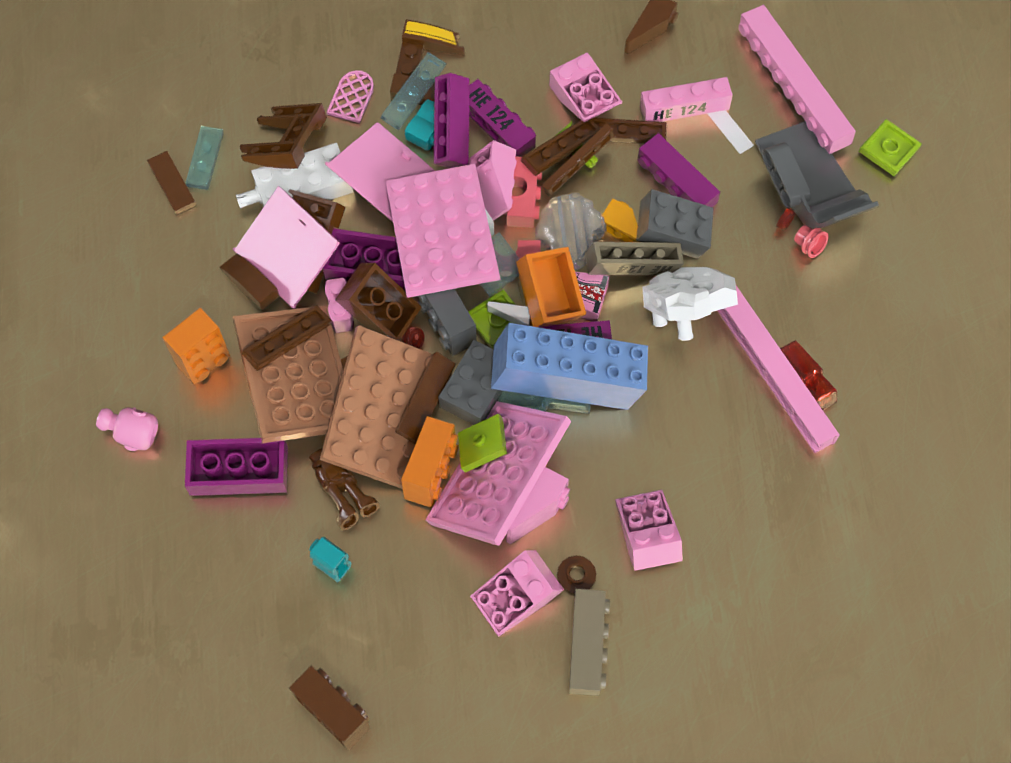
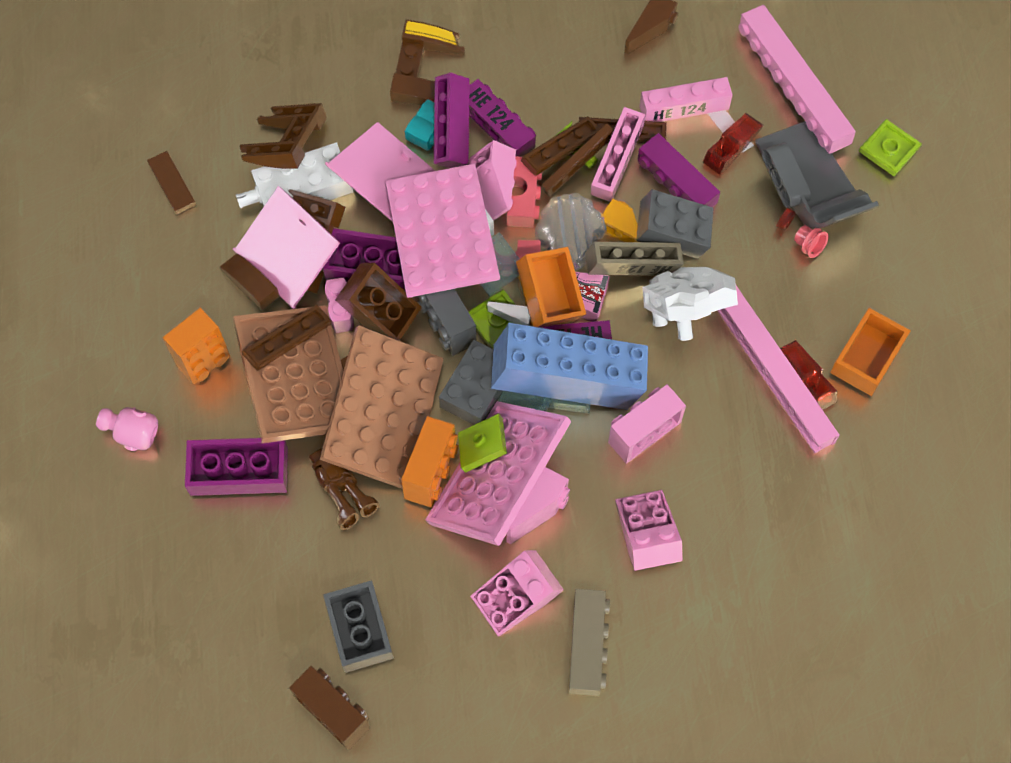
clear light blue tile [185,126,224,190] -> none
teal brick [309,537,351,582] -> none
bright pink window [327,70,374,123] -> none
clear light blue tile [380,52,447,130] -> none
reddish brown tile [395,351,456,444] -> none
clear red tile [402,327,425,349] -> none
bright pink slope [549,52,622,122] -> none
reddish brown piece [557,555,597,593] -> none
none -> dark grey brick [323,580,394,673]
none -> bright pink brick [591,107,645,202]
none -> bright pink brick [608,384,686,464]
none -> clear red slope [702,113,763,175]
none -> orange piece [830,308,911,396]

